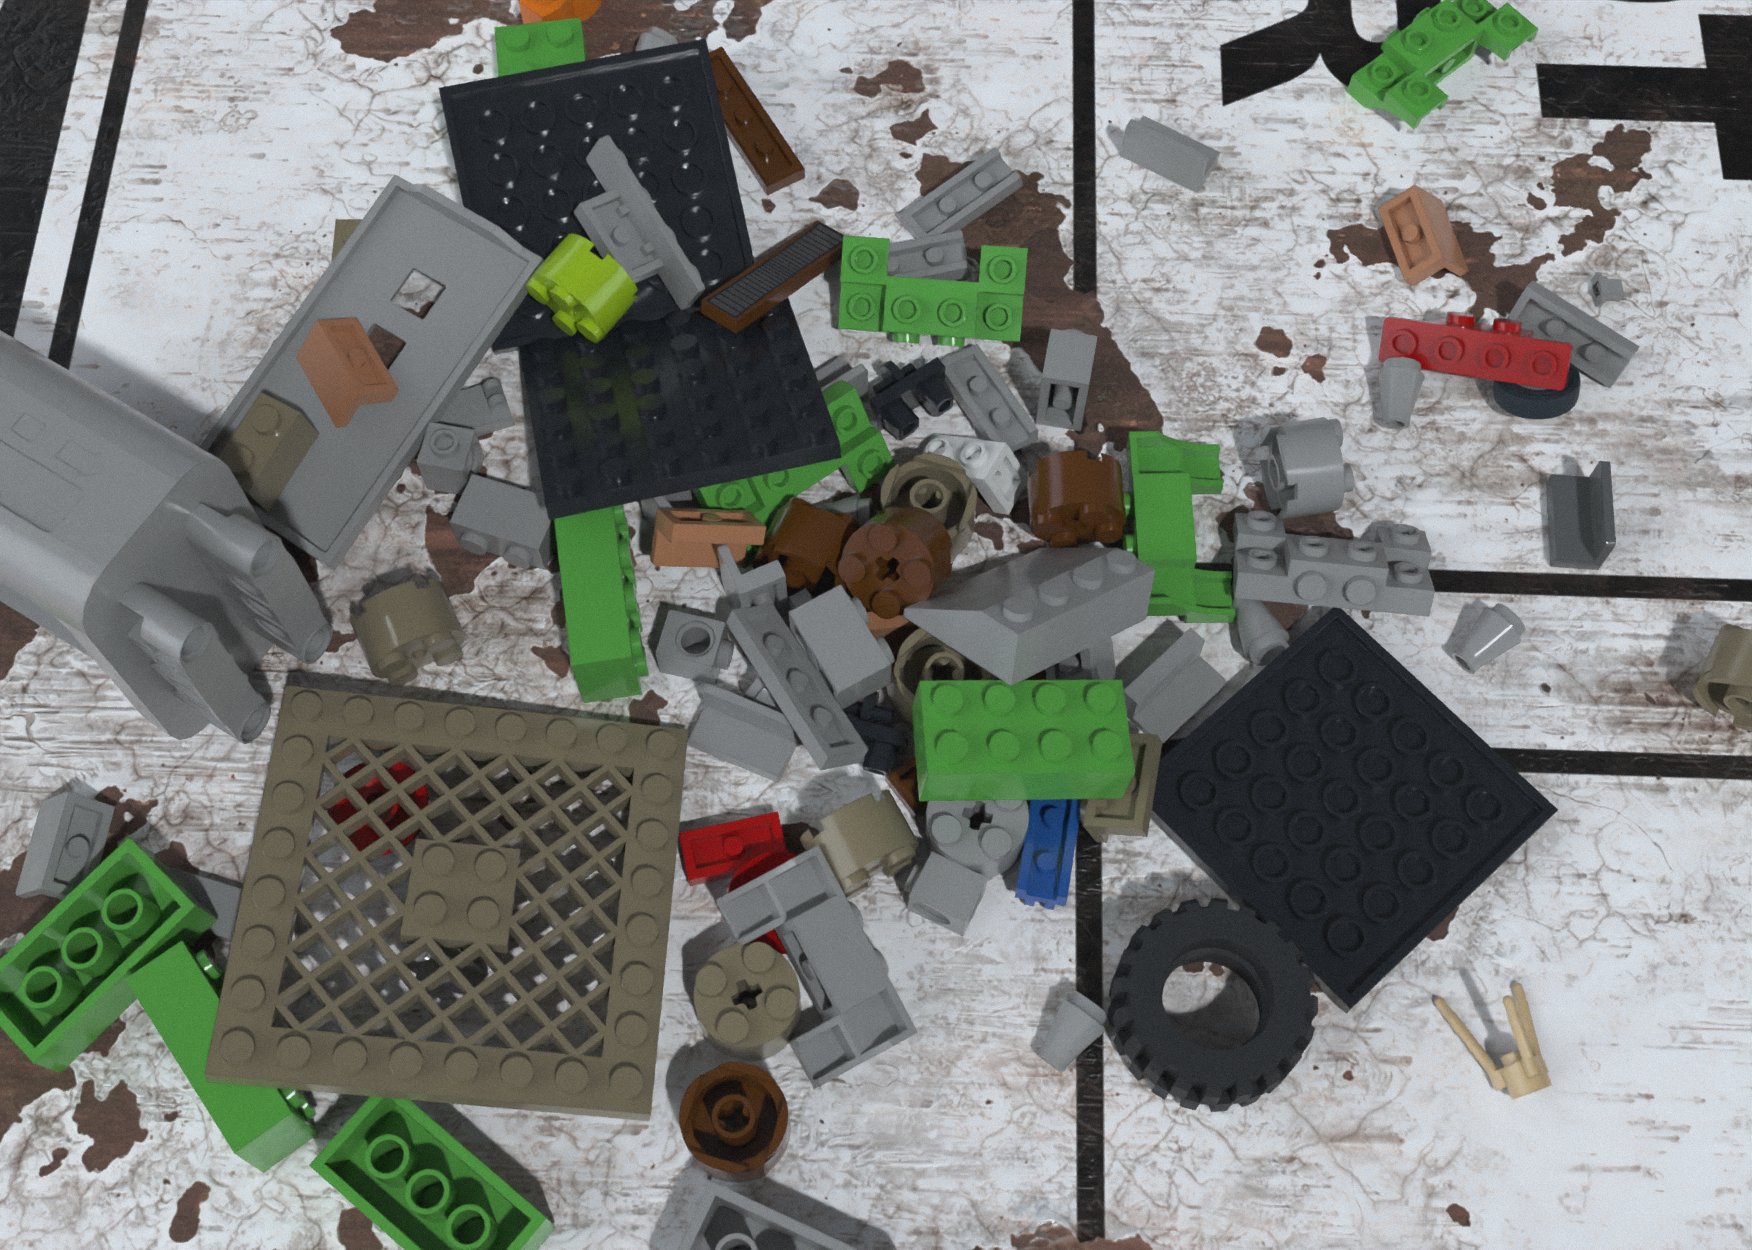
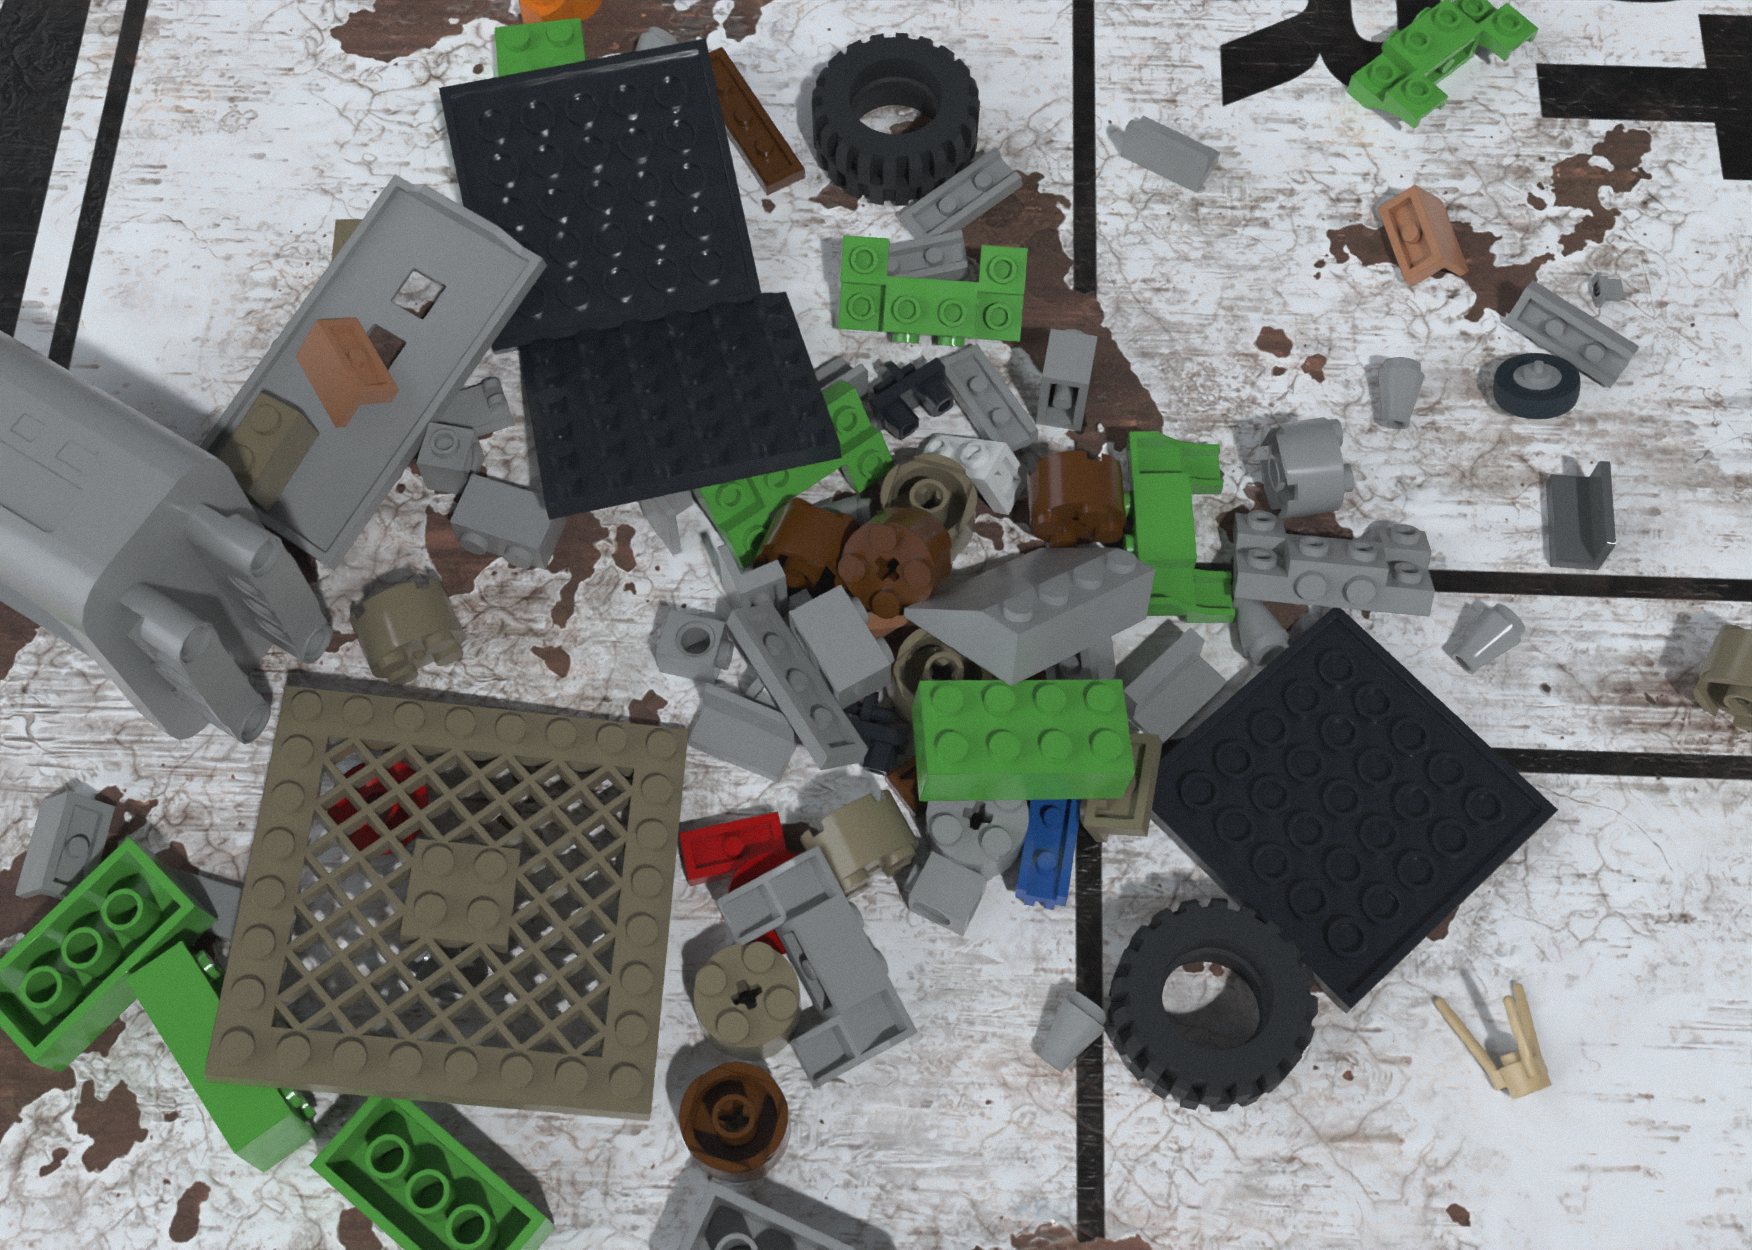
lime brick [525,234,638,343] -> none
bright green brick [554,504,649,703] -> none
light grey bracket [574,135,705,310] -> none
nougat panel [650,507,766,568] -> none
tile [701,220,843,334] -> none
red bracket [1378,312,1573,391] -> none
none -> black tyre [812,33,980,206]

